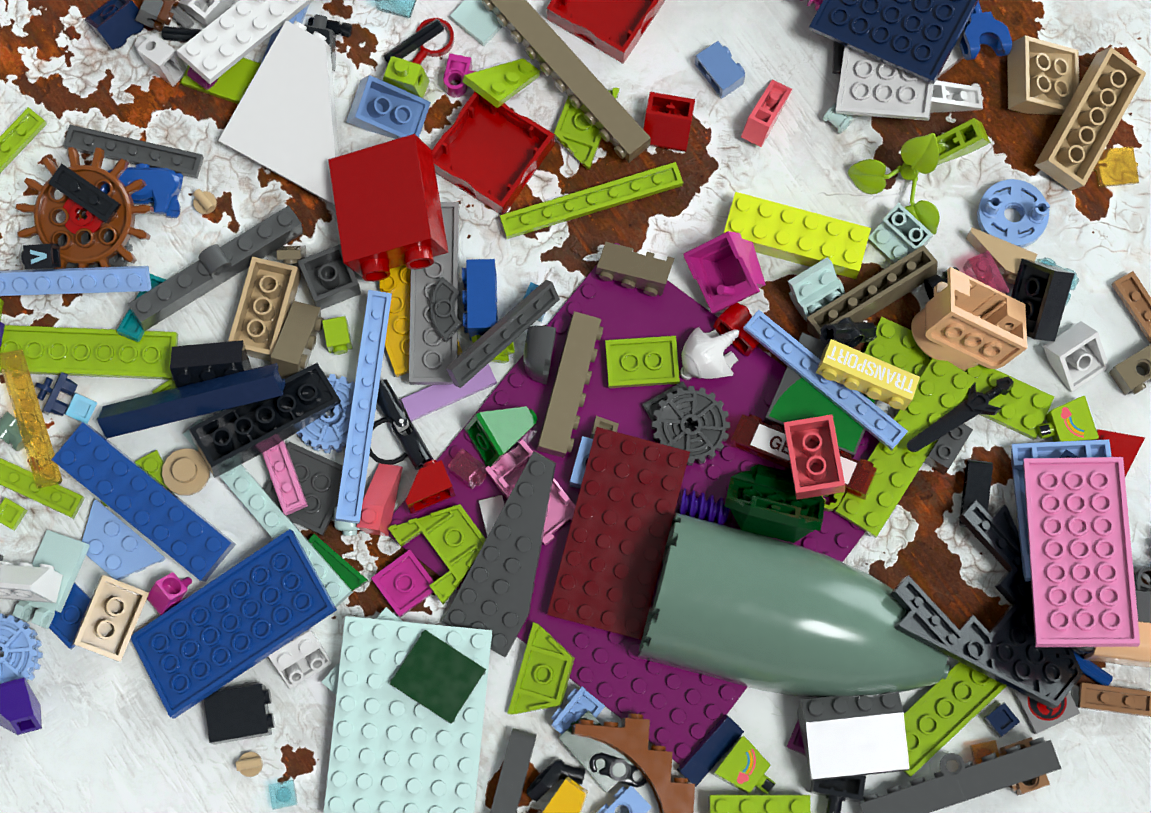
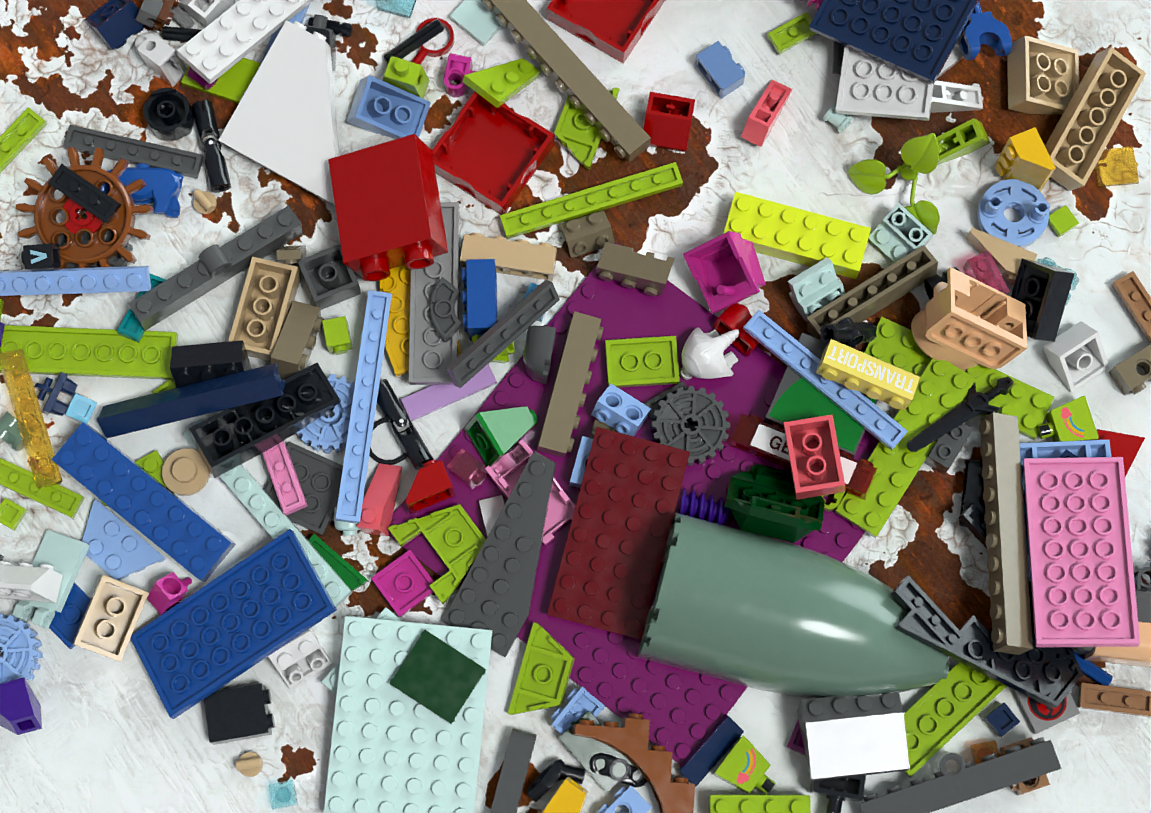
none -> black brick [143,87,194,141]
none -> black piece [192,100,231,193]
none -> tan brick [460,233,557,281]
none -> dark tan bracket [560,210,615,258]
none -> light blue brick [591,384,651,437]
none -> lime plate [767,12,817,55]
none -> dark tan brick [979,412,1033,655]
none -> yellow slope [995,127,1056,192]
none -> lime tile [1048,205,1079,237]

